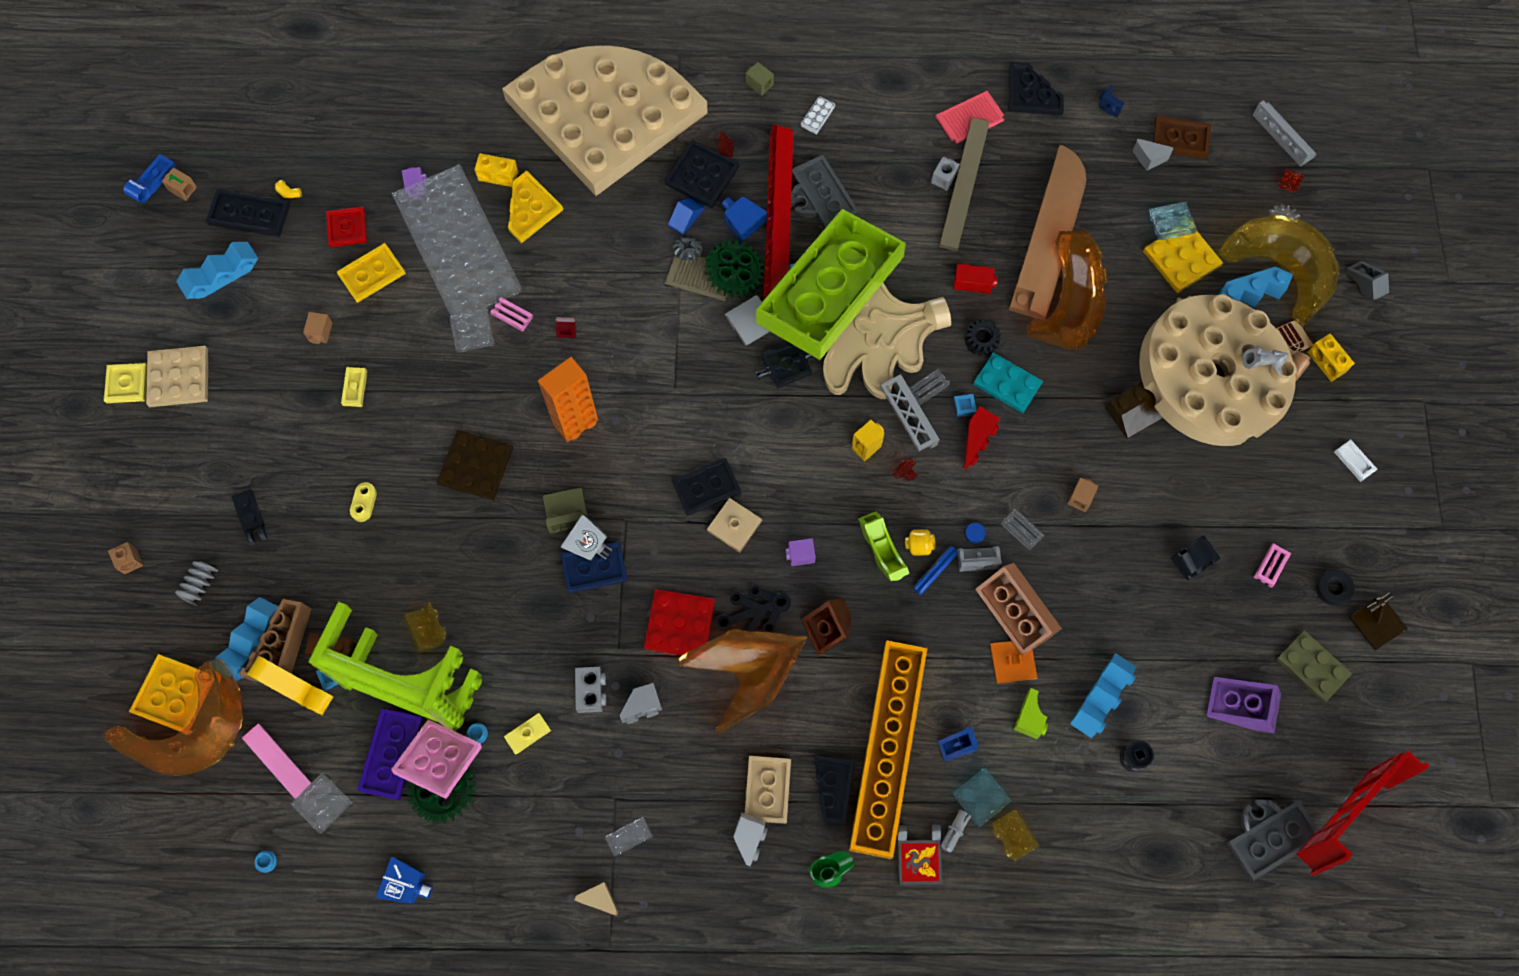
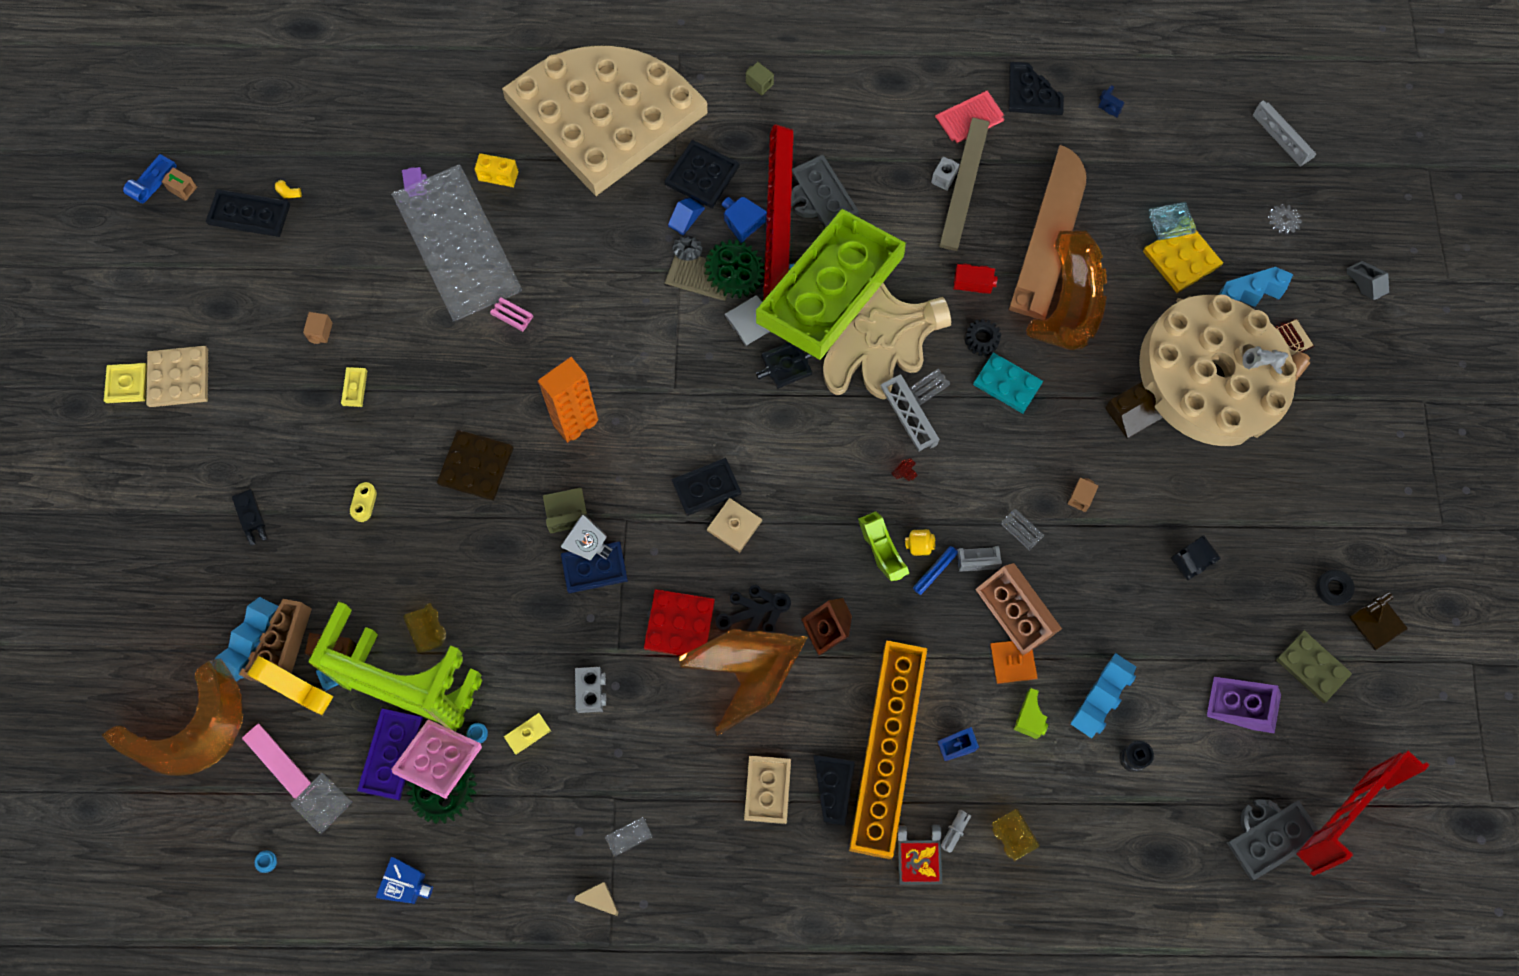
medium nougat brick [108,542,144,574] -> none
yellow plate [129,654,216,734] -> none
light grey piece [175,561,219,606] -> none
dark azure brick [176,242,258,299] -> none
red plate [326,207,368,248] -> none
yellow plate [337,243,406,303] -> none
clear plate [449,308,495,353] -> none
yellow plate [508,171,563,243] -> none
dark red tile [555,317,577,338] -> none
light grey slope [620,683,662,724] -> none
clear red slope [718,132,734,159] -> none
light grey slope [733,812,768,866] -> none
medium lavender brick [785,538,816,566] -> none
white tile [801,96,835,134] -> none
green piece [809,852,854,888] -> none
yellow brick [851,420,885,462] -> none
clear light blue plate [952,767,1012,828] -> none
dark azure plate [953,394,977,417] -> none
red slope [963,406,1000,470] -> none
blue tile [965,523,986,544] -> none
light grey slope [1133,139,1173,171] -> none
reddish brown plate [1153,115,1211,159] -> none
clear yellow windscreen [1217,215,1339,328] -> none
bright pink tile [1254,543,1291,588] -> none
clear red tile [1278,168,1304,193] -> none
yellow brick [1307,334,1355,382] -> none
white tile [1334,439,1377,482] -> none

